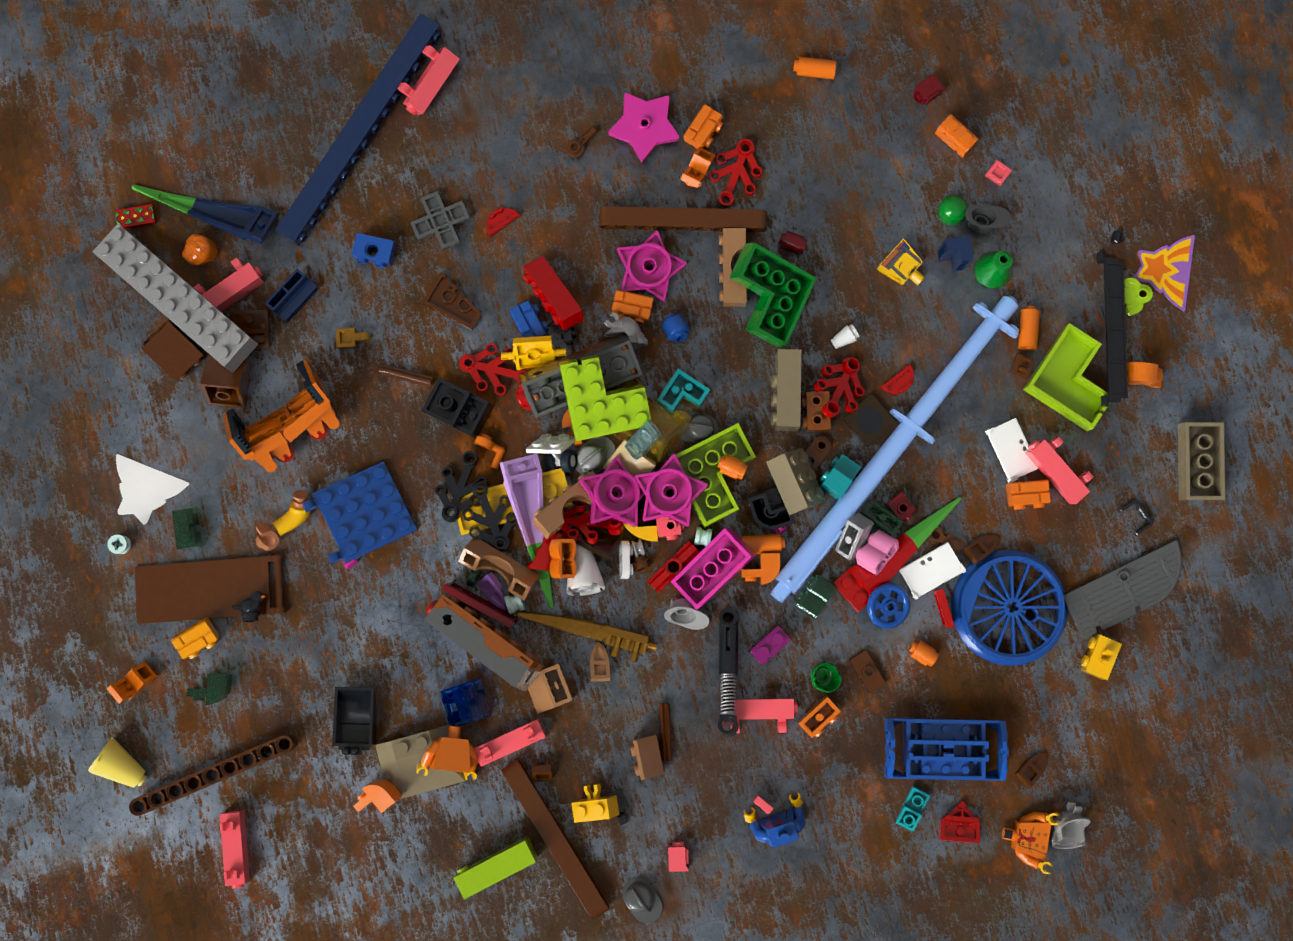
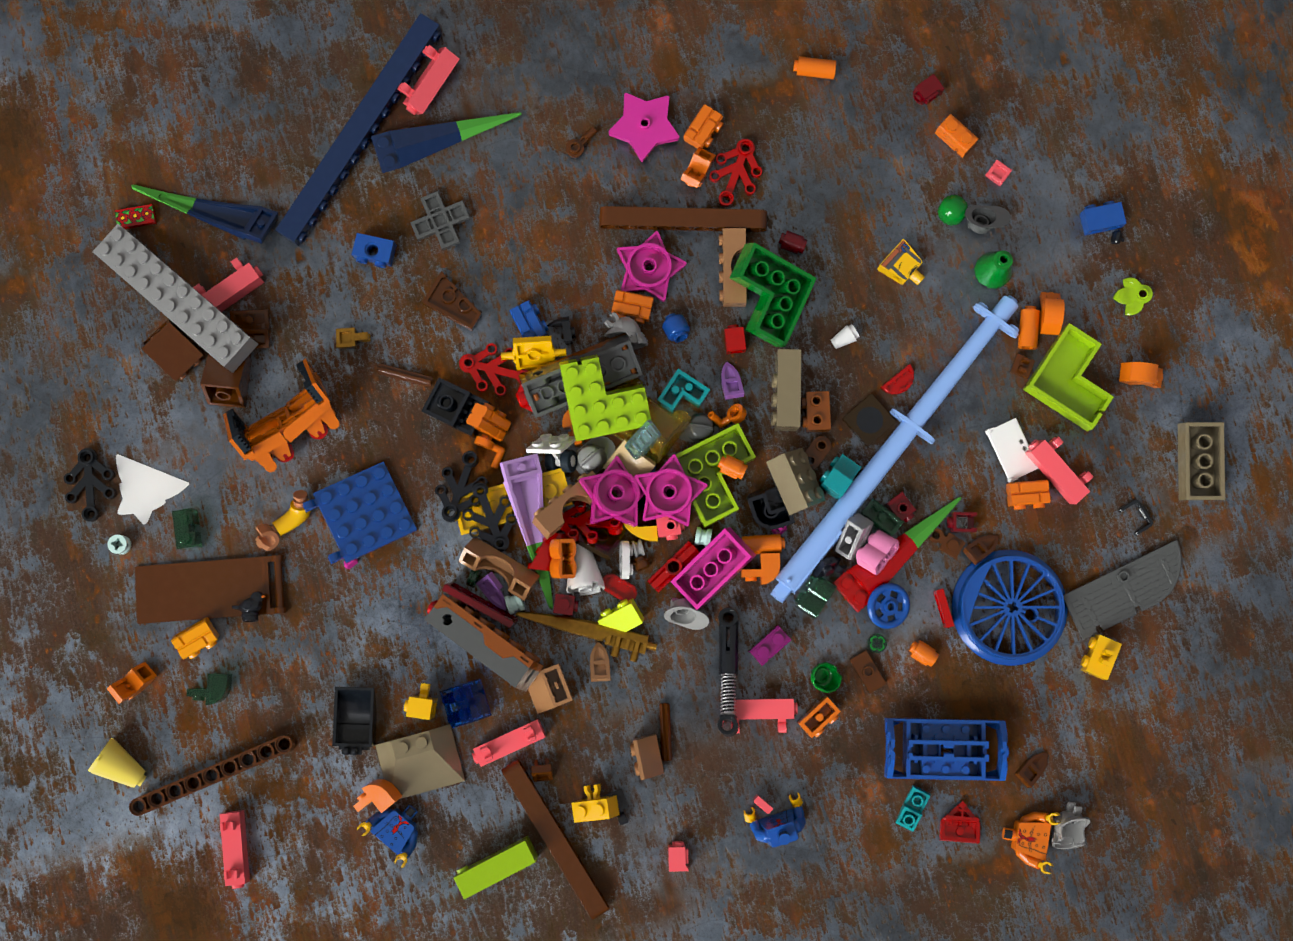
orange hair [182,234,218,265] -> none
dark blue piece [265,268,319,323] -> none
orange torso [416,726,478,780] -> none
red tile [486,207,521,237] -> none
red brick [523,256,583,331] -> none
dark grey piece [622,878,662,923] -> none
red plant [814,357,865,418] -> none
white door [899,542,966,600] -> none
dark blue piece [937,236,973,272] -> none
black piece [1096,252,1128,407] -> none
sticker [1134,235,1195,312] -> none
none -> black plant [64,448,117,522]
none -> blue torso [357,805,418,868]
none -> dark blue plate [371,112,522,173]
none -> yellow brick [404,683,438,720]
none -> orange brick [466,403,511,441]
none -> dark red brick [553,594,579,616]
none -> neon yellow slope [598,598,644,632]
none -> red tile [603,574,637,601]
none -> orange plate [708,404,747,428]
none -> medium lavender plate [721,362,744,400]
none -> red brick [724,325,746,355]
none -> black plate [812,556,847,578]
none -> tile [867,634,887,653]
none -> dark red window [947,512,977,533]
none -> orange brick [1039,292,1065,335]
none -> blue brick [1079,201,1127,236]

